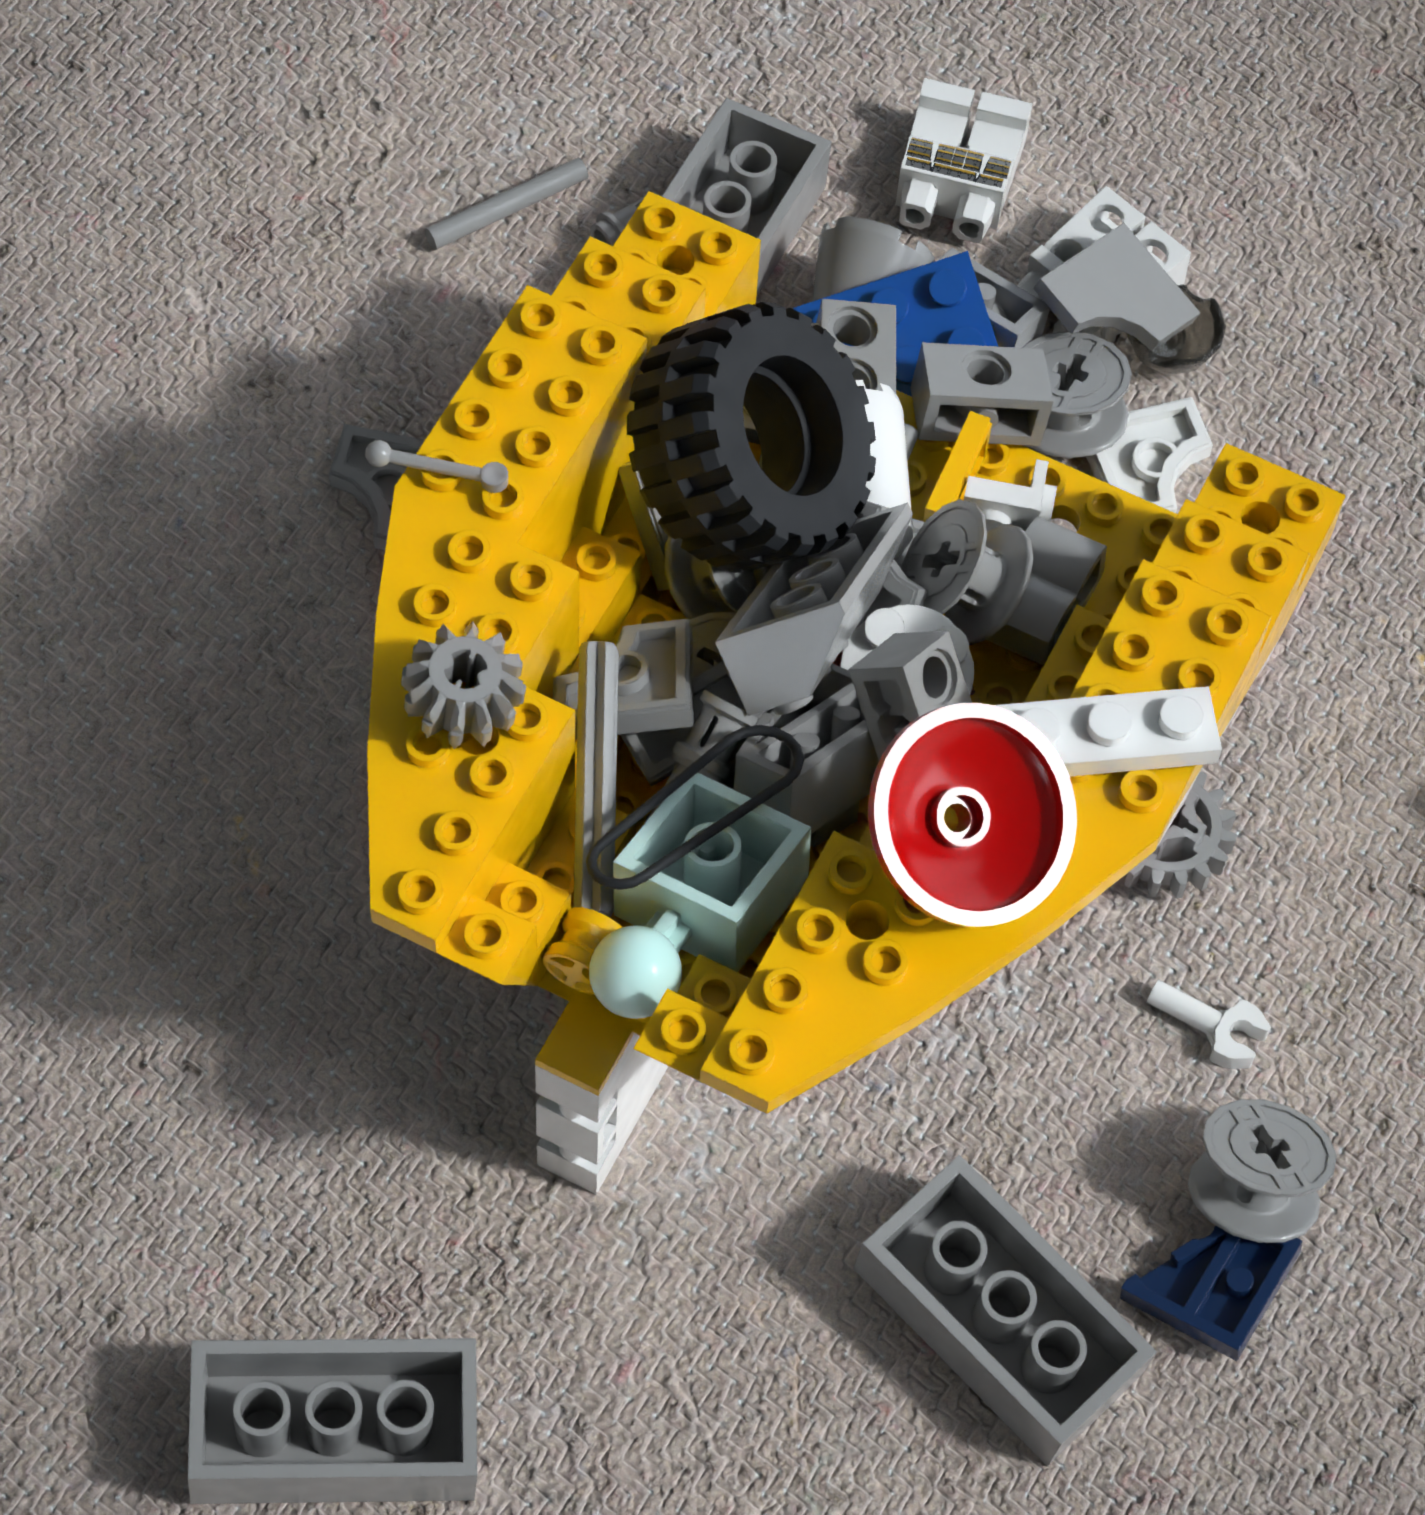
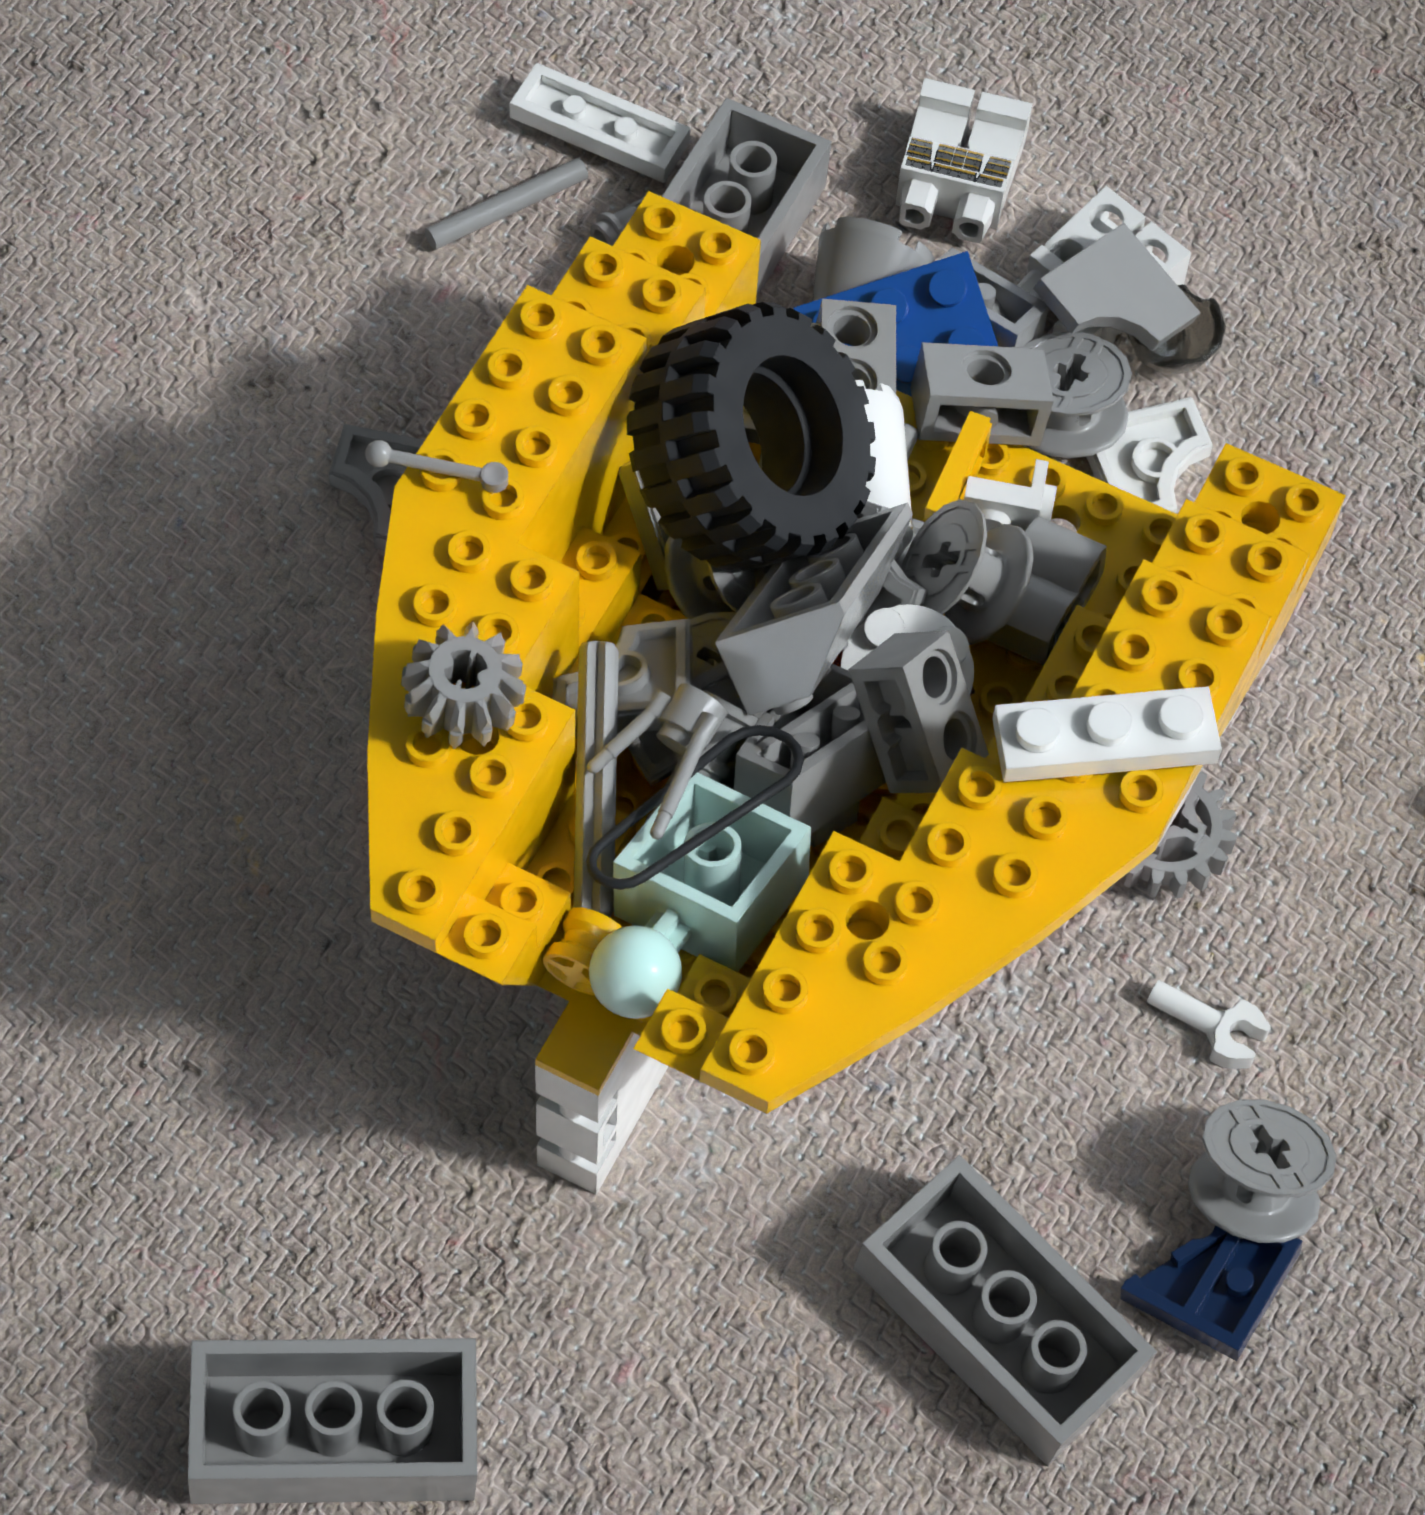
red dish [868,703,1077,927] -> none
none -> white plate [509,62,691,183]
none -> light grey plant [587,683,728,840]

